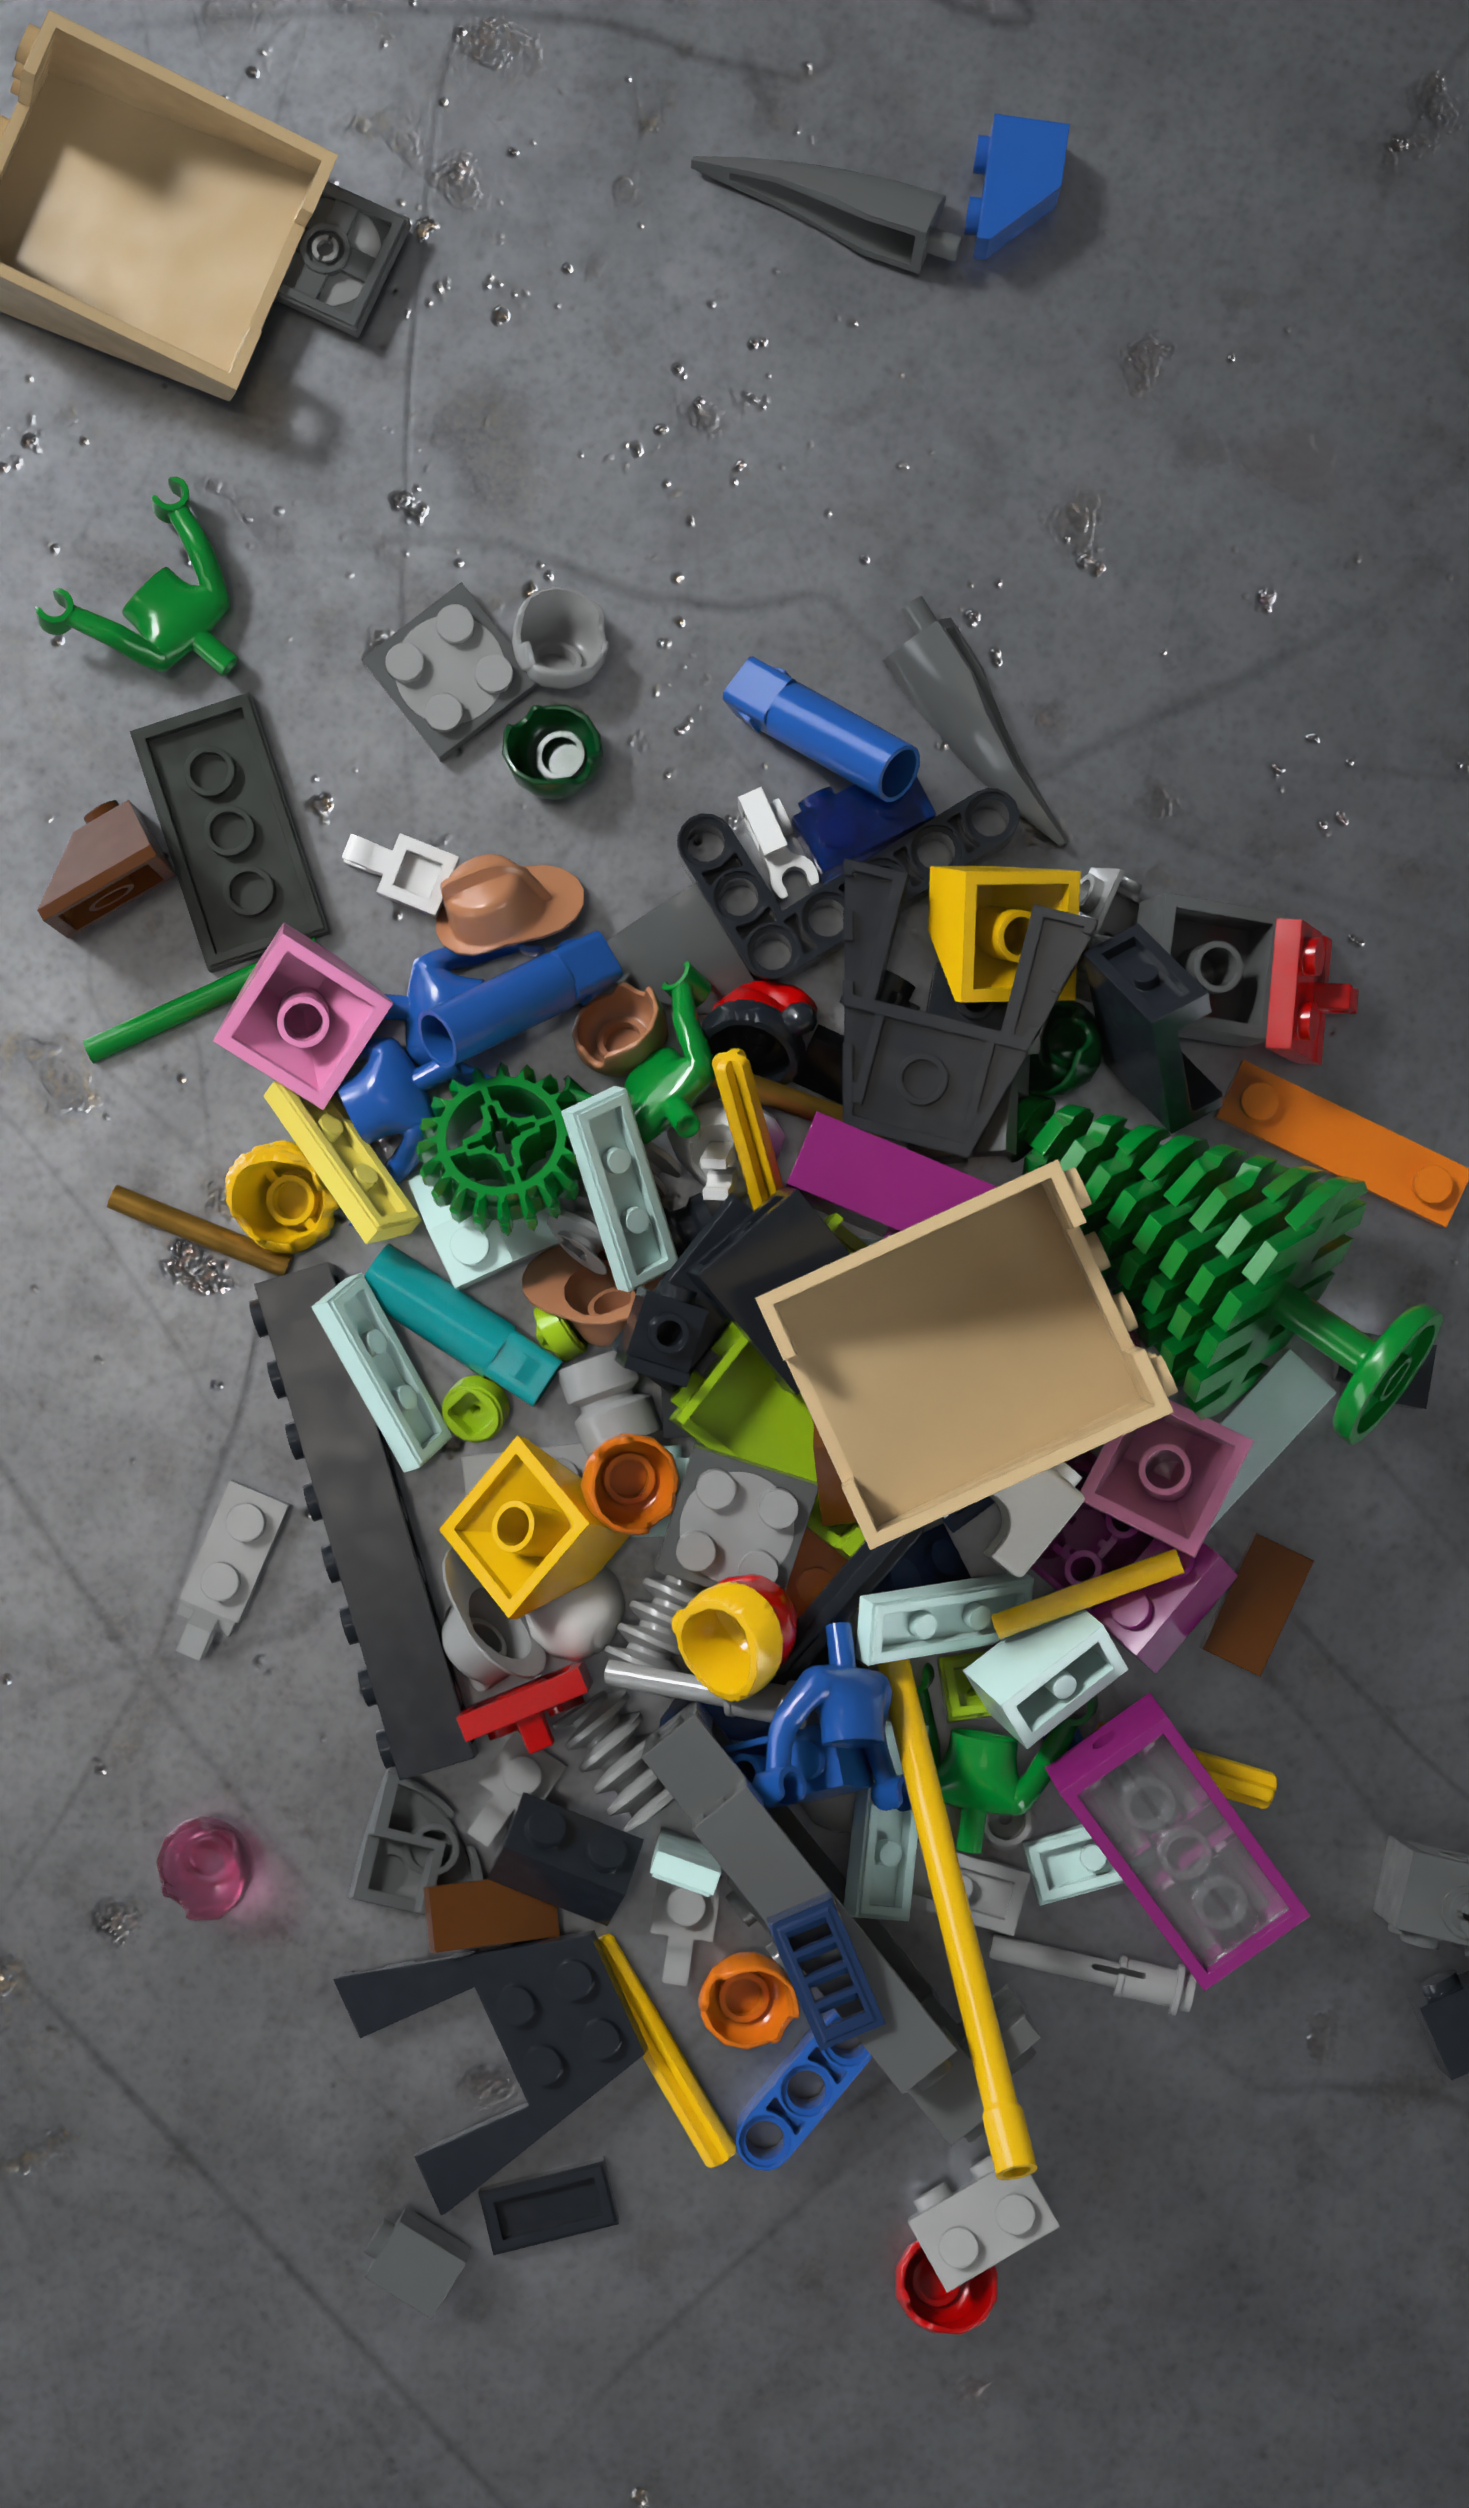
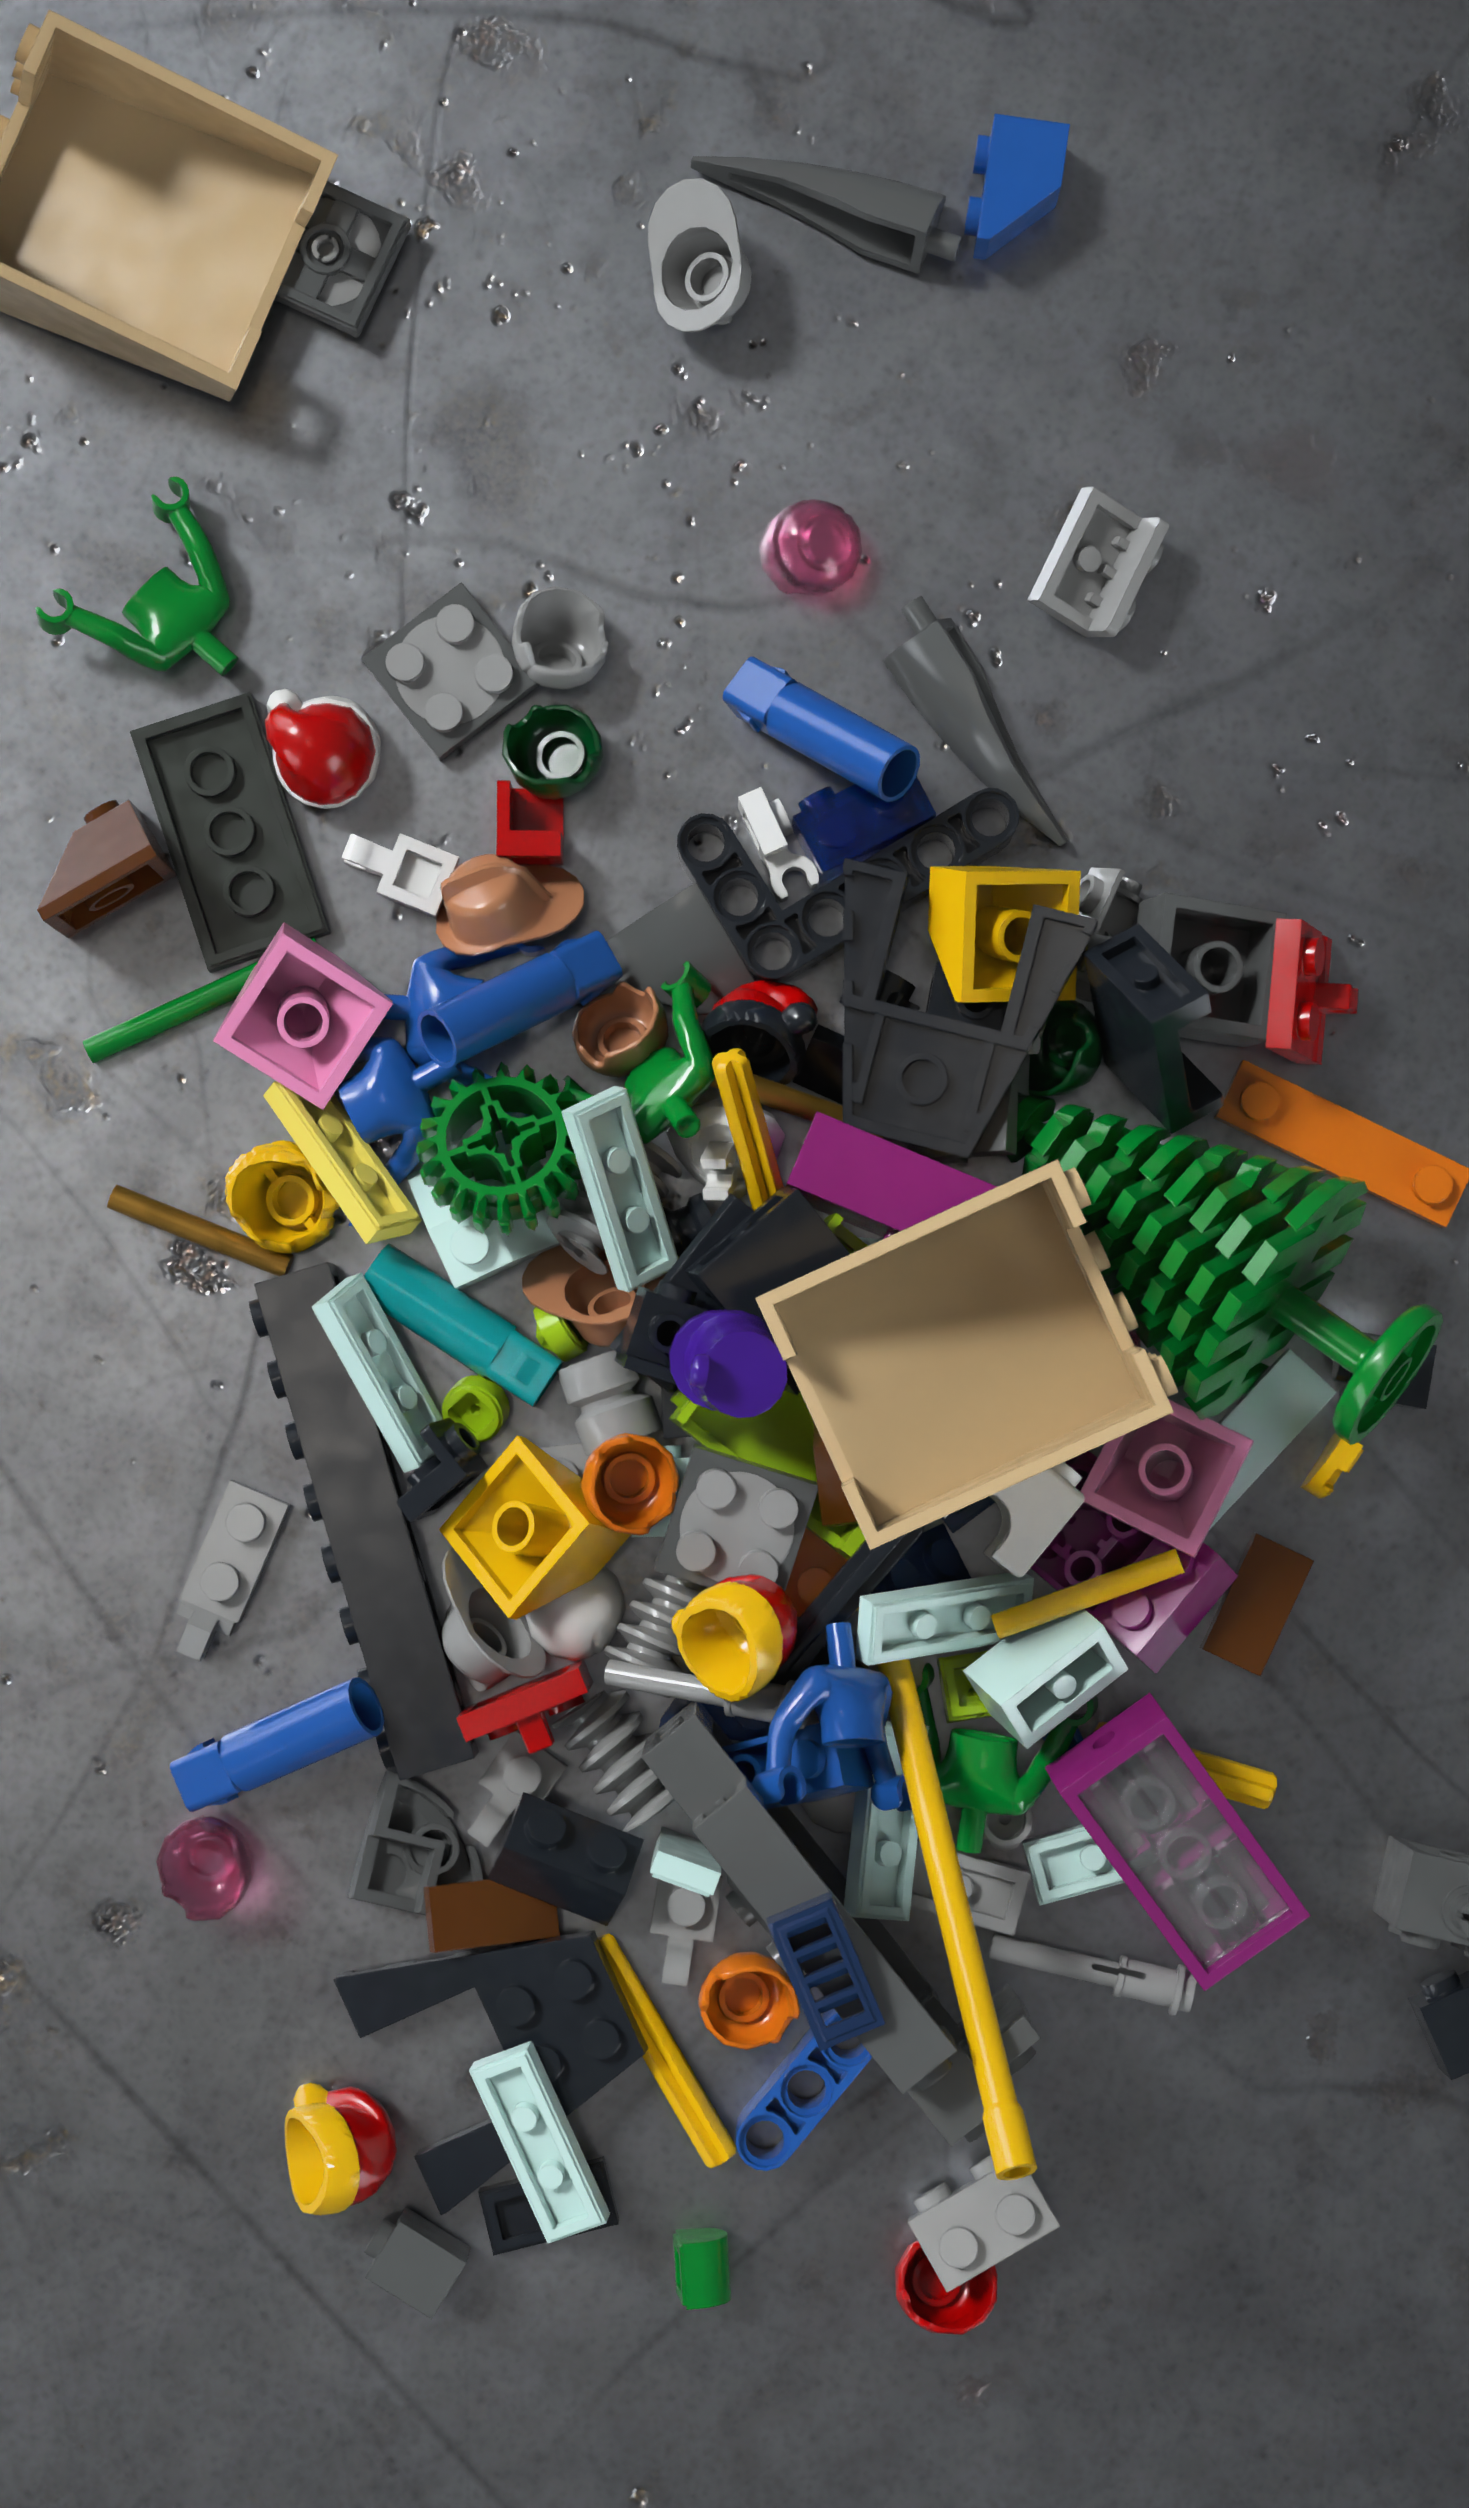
none -> blue piece [170,1677,384,1812]
none -> red piece [265,689,381,809]
none -> yellow piece [285,2083,397,2215]
none -> black bracket [395,1418,489,1522]
none -> light aqua tile [469,2041,610,2244]
none -> red panel [496,780,564,866]
none -> light grey piece [648,178,752,332]
none -> dark purple hat [669,1310,787,1418]
none -> green brick [673,2228,731,2310]
none -> clear pink hair [759,499,862,597]
none -> light grey bracket [1027,487,1169,637]
none -> yellow tile [1301,1433,1364,1499]

